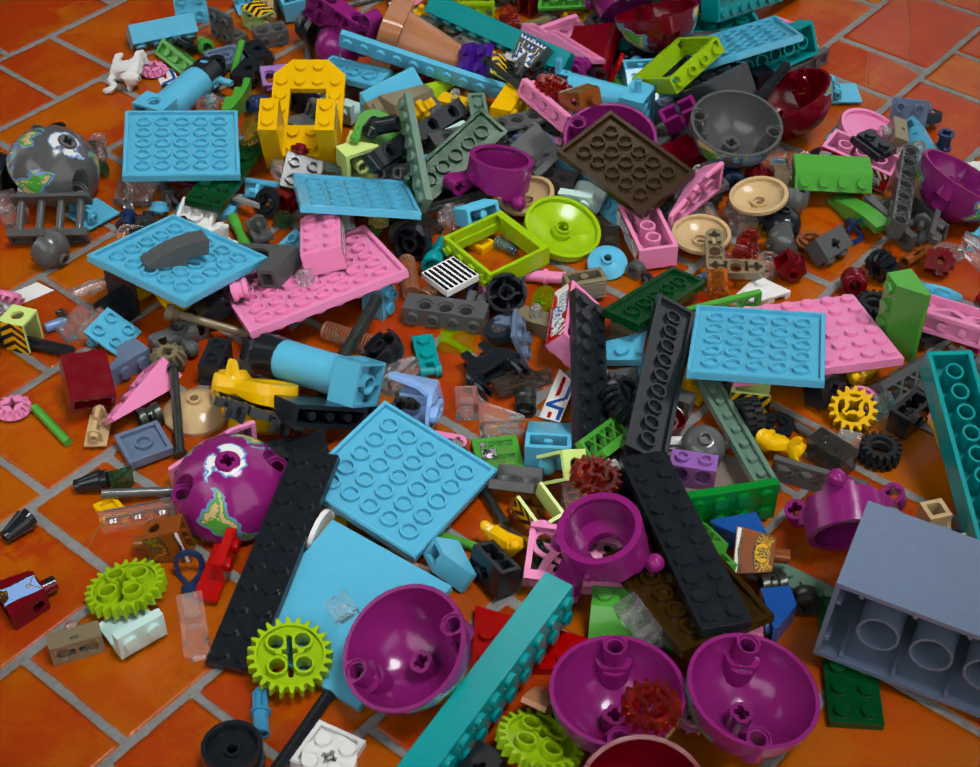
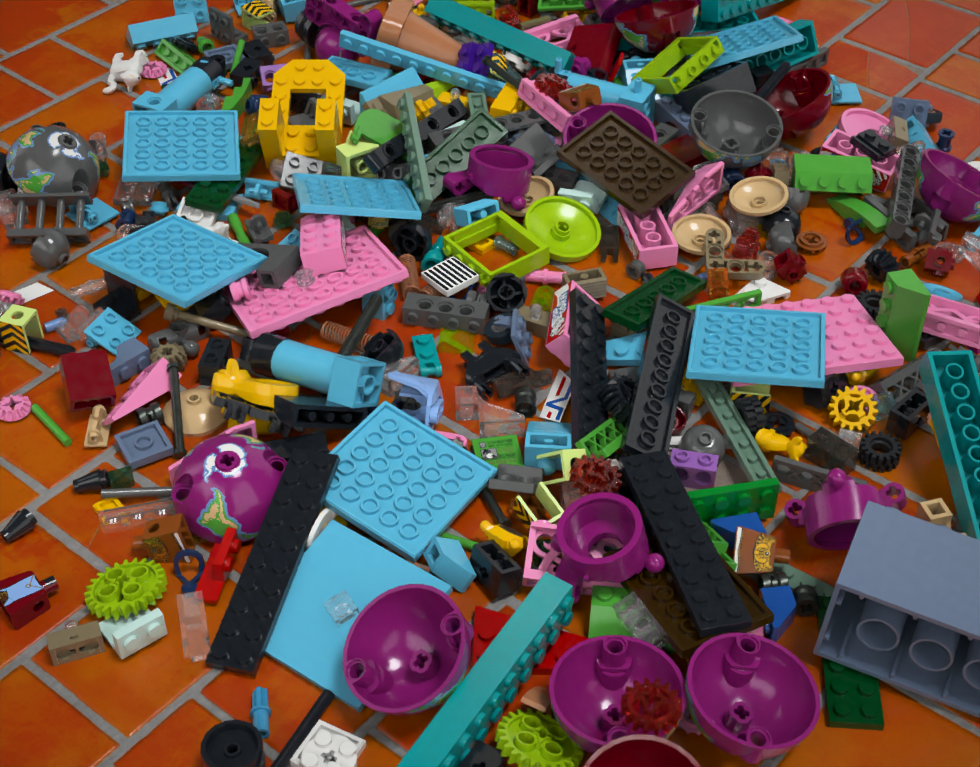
dark grey slope [140,230,209,270] -> none
lime gear [246,617,333,699] -> none
black gear [255,187,282,218] -> none
dark red plate [290,143,309,156] -> none
black piece [362,114,401,139] -> none
torso [511,32,554,77] -> none
bright pink slope [521,23,606,64] -> none
medium azure dish [587,245,627,281] -> none
magenta piece [658,94,696,136] -> none
dark grey brick [804,224,853,267] -> none

